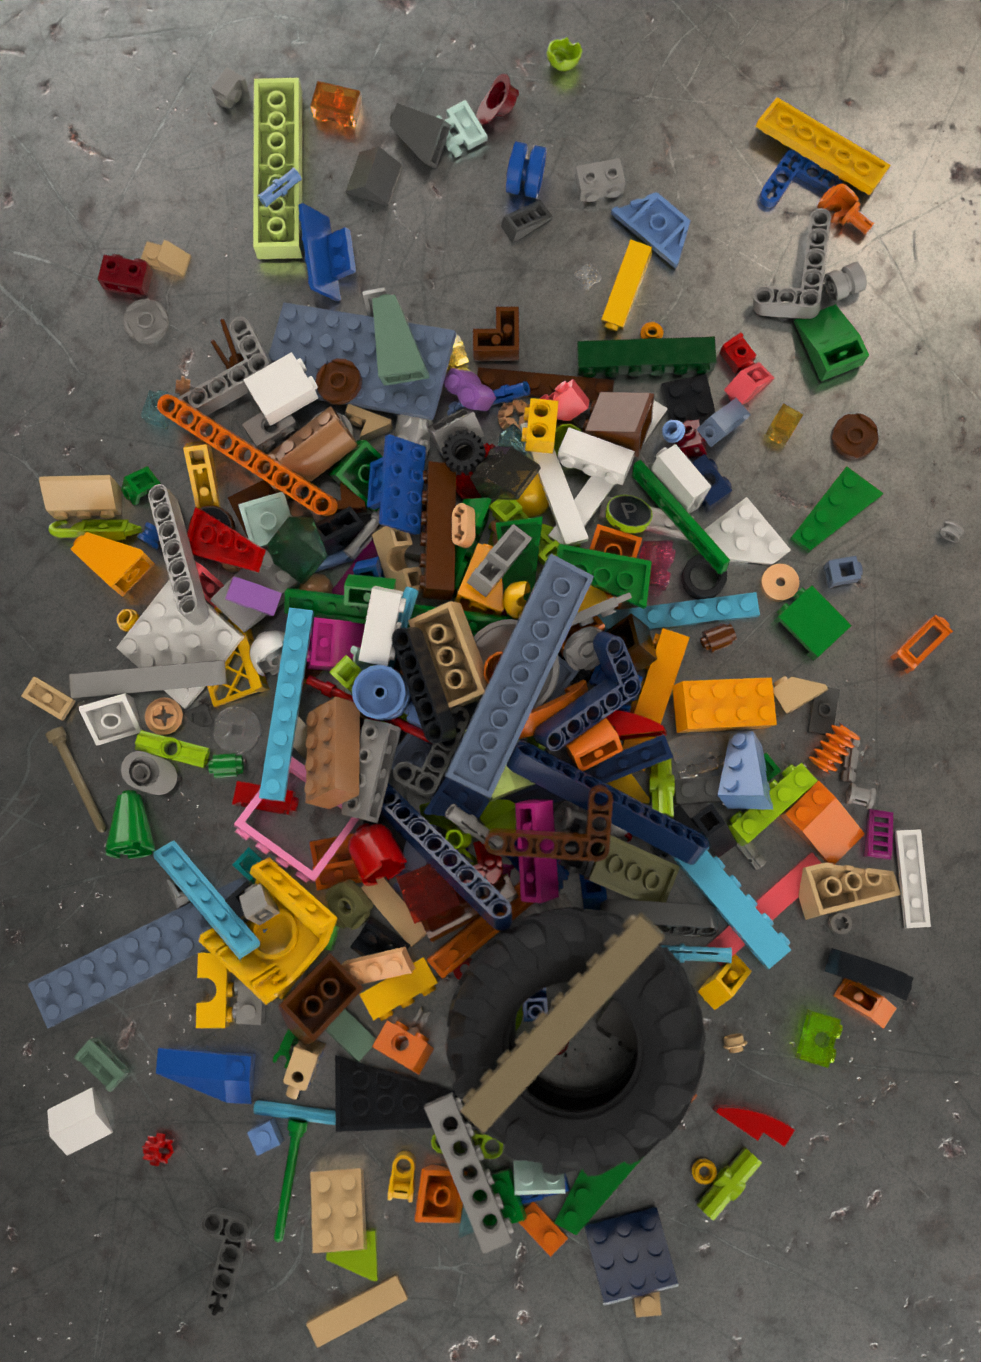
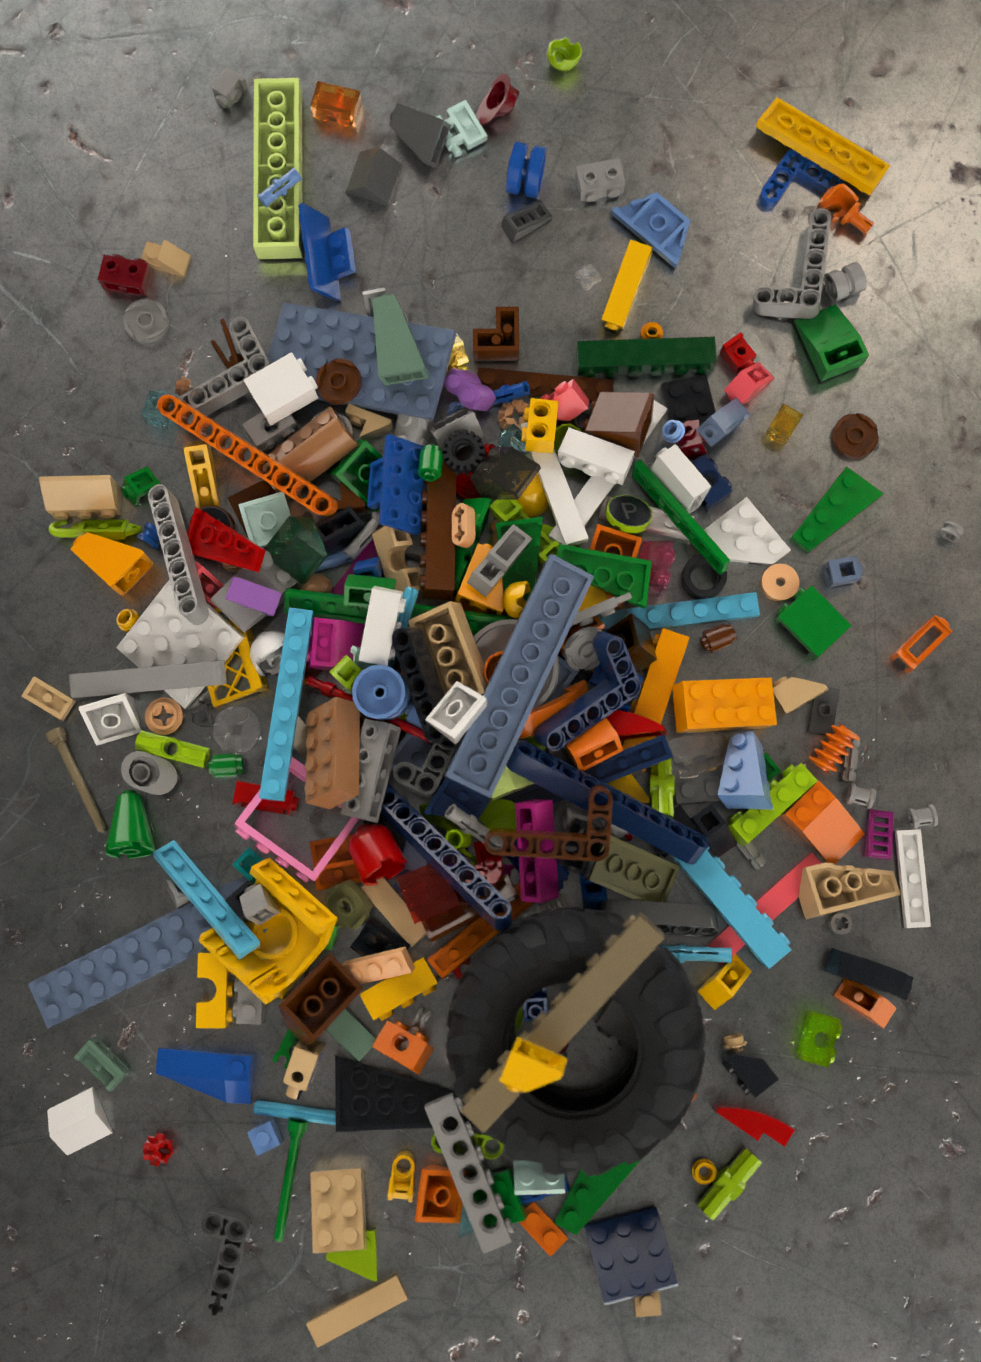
none -> green brick [418,445,443,482]
none -> white slope [425,681,487,744]
none -> yellow slope [499,1037,568,1092]
none -> black slope [721,1052,779,1098]
none -> light grey bush [907,805,938,830]

